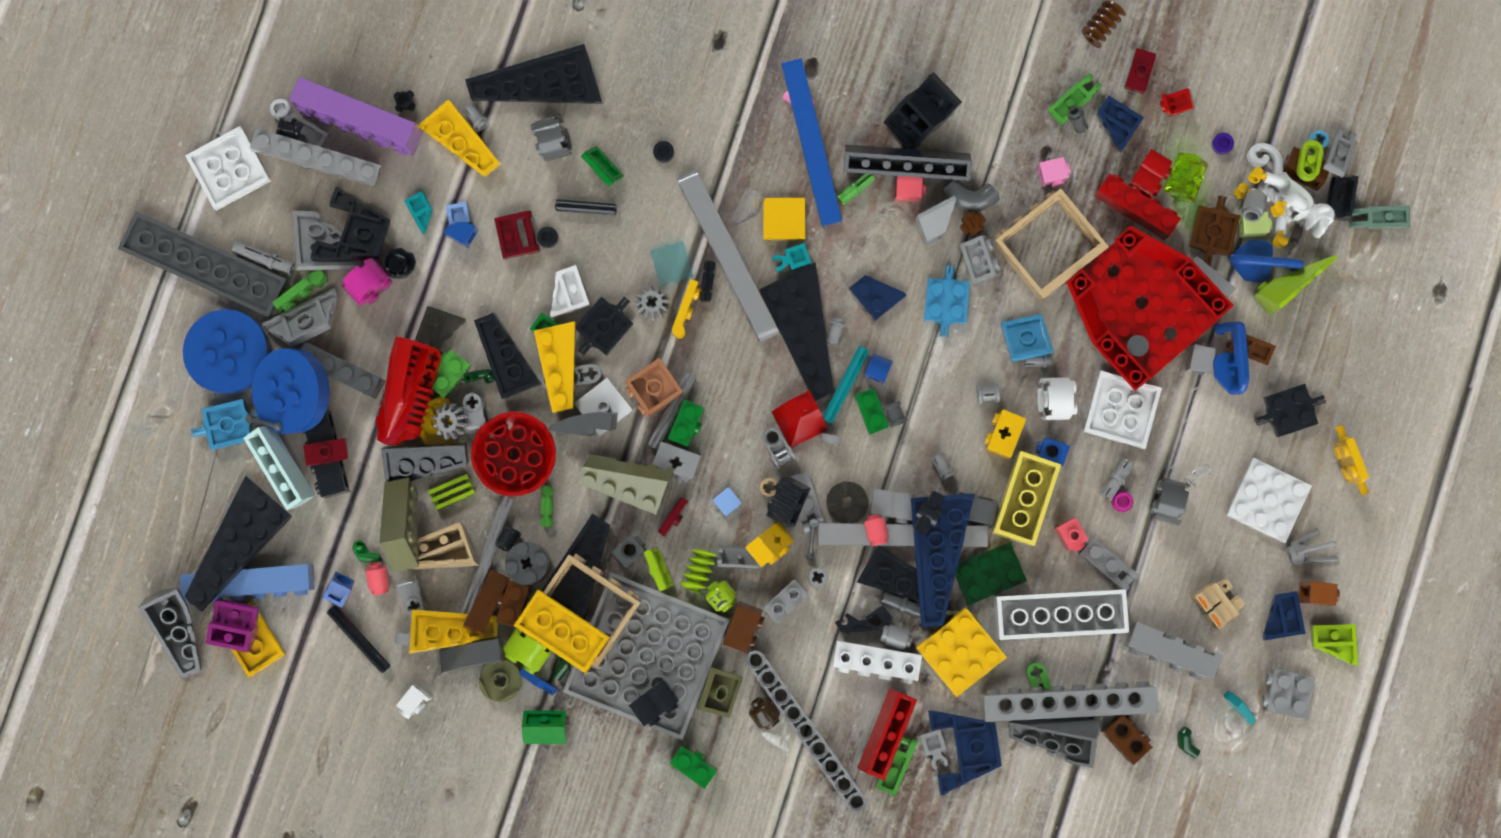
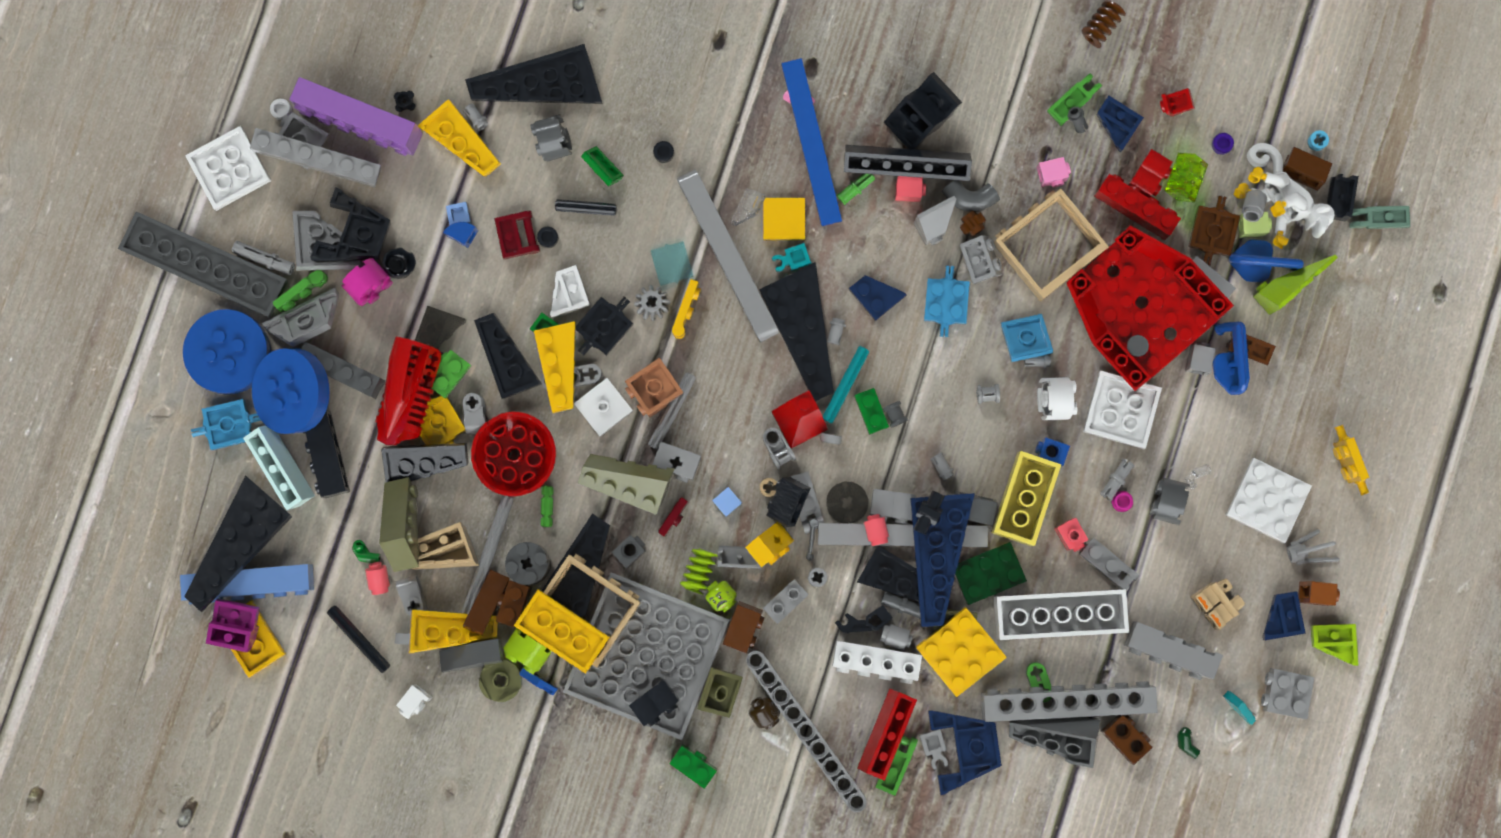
dark grey wedge [139,588,201,679] -> none
dark grey hinge [245,415,282,431] -> none
black bush [276,117,302,140] -> none
dark red plate [303,438,350,466] -> none
brick [322,571,355,608] -> none
teal tile [404,191,433,235] -> none
lime tile [428,474,476,511] -> none
light grey gear [432,403,469,439] -> none
dark green arm [464,369,495,384] -> none
black bush [495,526,521,552] -> none
green panel [521,711,567,744] -> none
dark grey slope [548,412,618,436] -> none
dark green arm [552,654,570,681] -> none
lime plate [644,547,674,591] -> none
green brick [668,399,705,449] -> none
black axle [700,261,716,302] -> none
blue brick [864,353,892,384] -> none
yellow brick [984,409,1026,460] -> none
dark red plate [1124,48,1157,94] -> none
black plate [1255,384,1326,437] -> none
lime plate [1296,140,1323,181] -> none
light grey hinge [1323,126,1357,177] -> none

